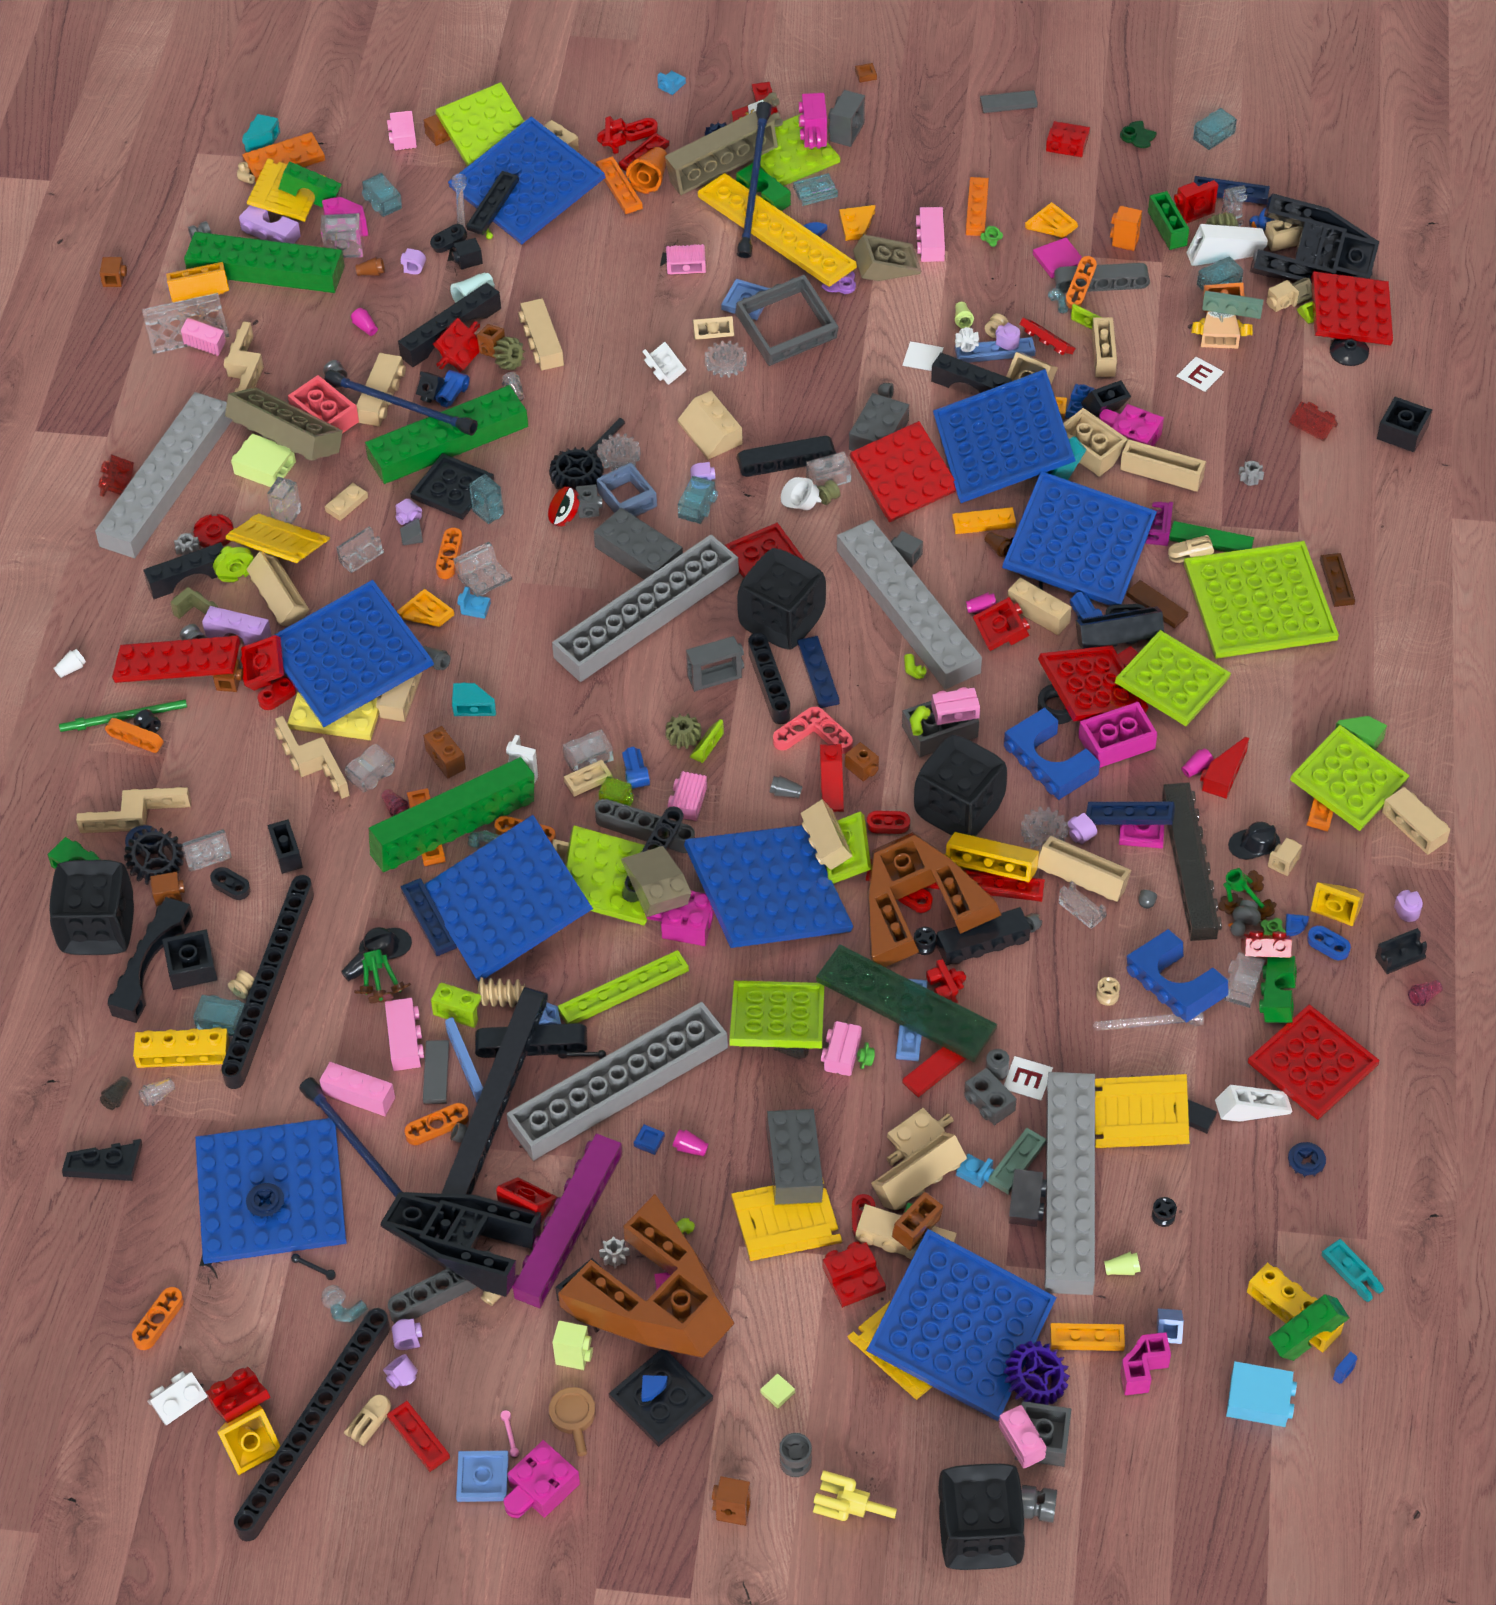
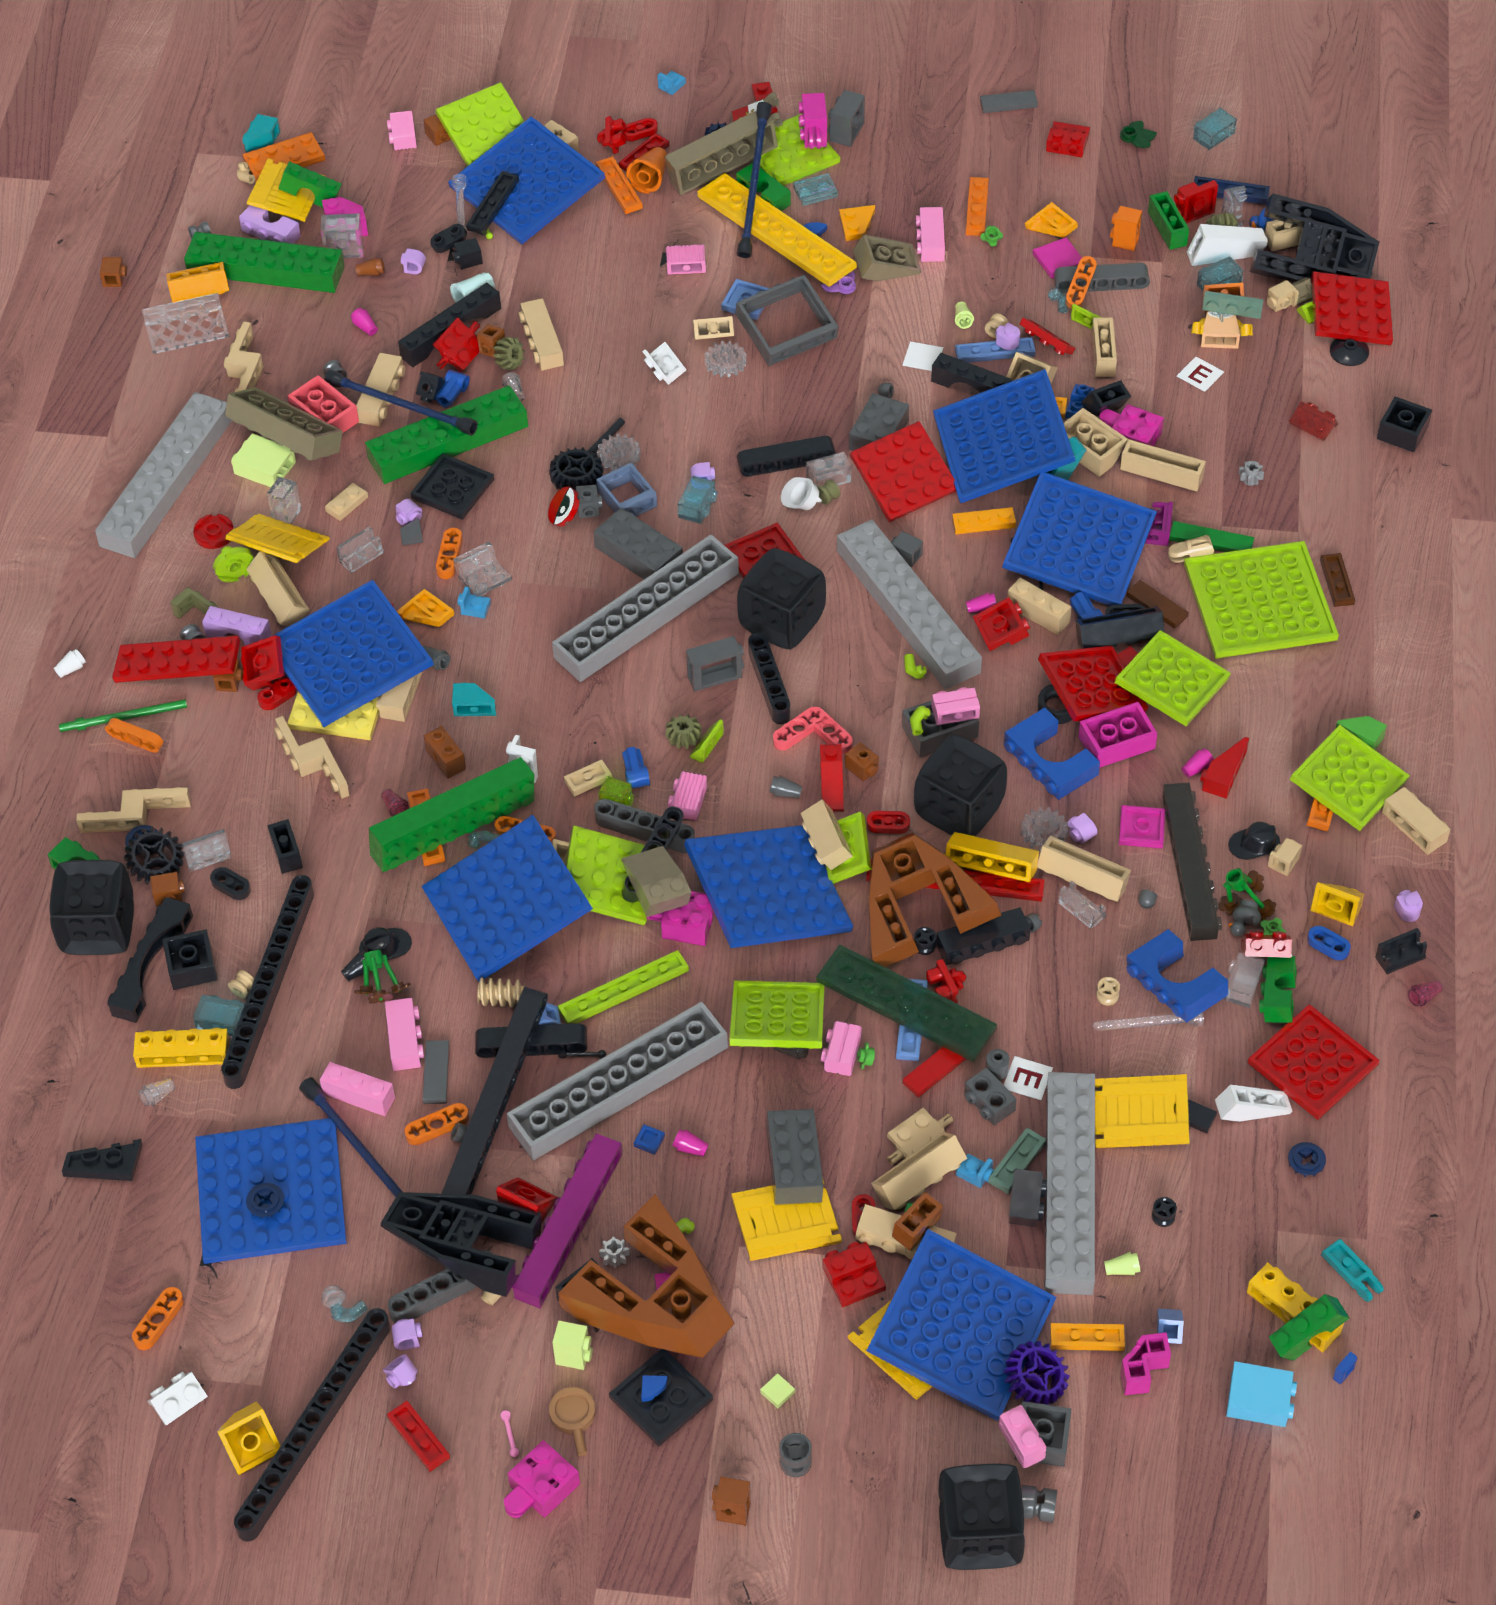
clear red bracket [98,454,134,497] -> none
clear smoke cone [100,1076,132,1110] -> none
black wheel [134,709,161,733] -> none
black arch [143,542,224,599] -> none
light grey gear [174,533,200,556] -> none
bright pink brick [181,318,226,356] -> none
red plate [205,1367,271,1423] -> none
black hinge [291,1254,336,1280] -> none
clear brick [344,744,395,792] -> none
tan arm [344,1394,391,1447] -> none
clear light blue brick [362,173,402,217] -> none
dark blue plate [400,878,457,957] -> none
lime bracket [431,982,481,1028] -> none
medium blue tile [445,1017,483,1103] -> none
medium blue plate [456,1451,509,1502] -> none
clear light blue brick [469,474,504,525] -> none
clear brick [563,729,614,772] -> none
tan slope [678,391,742,460] -> none
dark blue plate [797,636,840,708] -> none
light yellow plant [813,1470,897,1521] -> none
dark orange tile [855,63,877,83] -> none
red plate [898,888,933,913] -> none
white gear [955,327,979,352] -> none
reddish brown cone [984,532,1012,558] -> none
dark blue plate [1086,802,1175,825] -> none
blue tile [1285,914,1309,937] -> none

